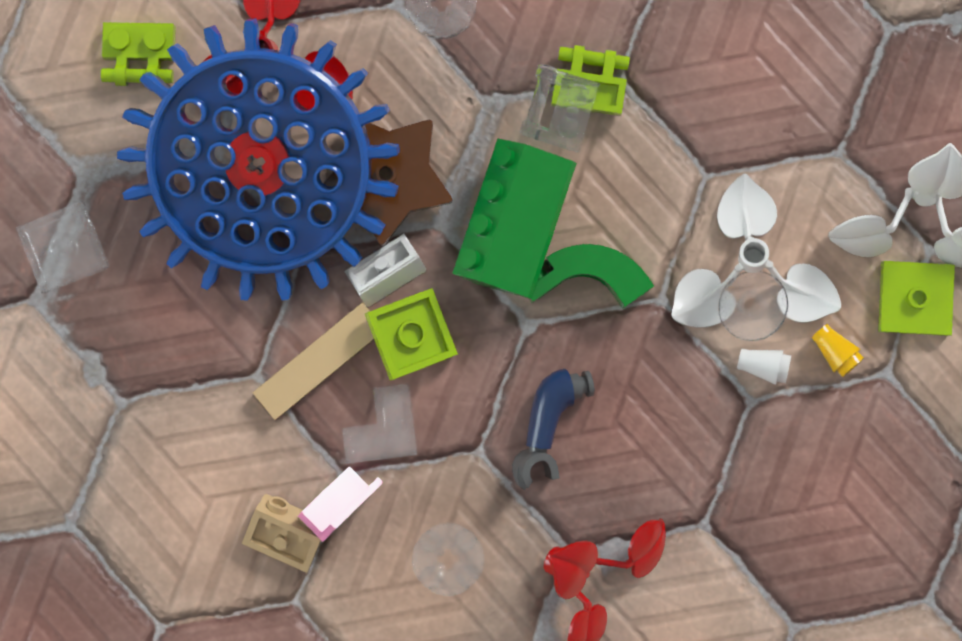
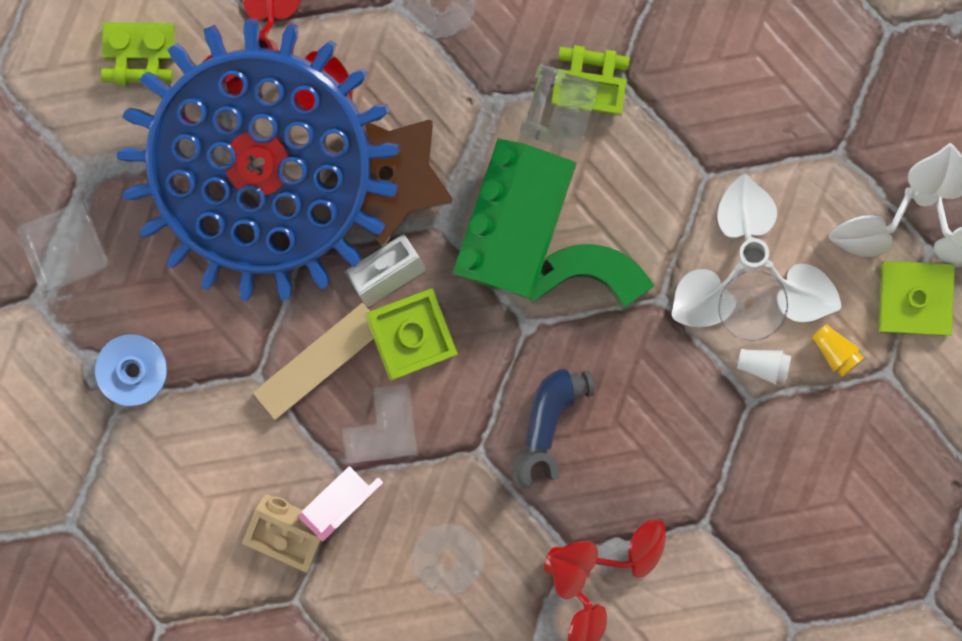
none -> light blue dish [95,334,167,406]

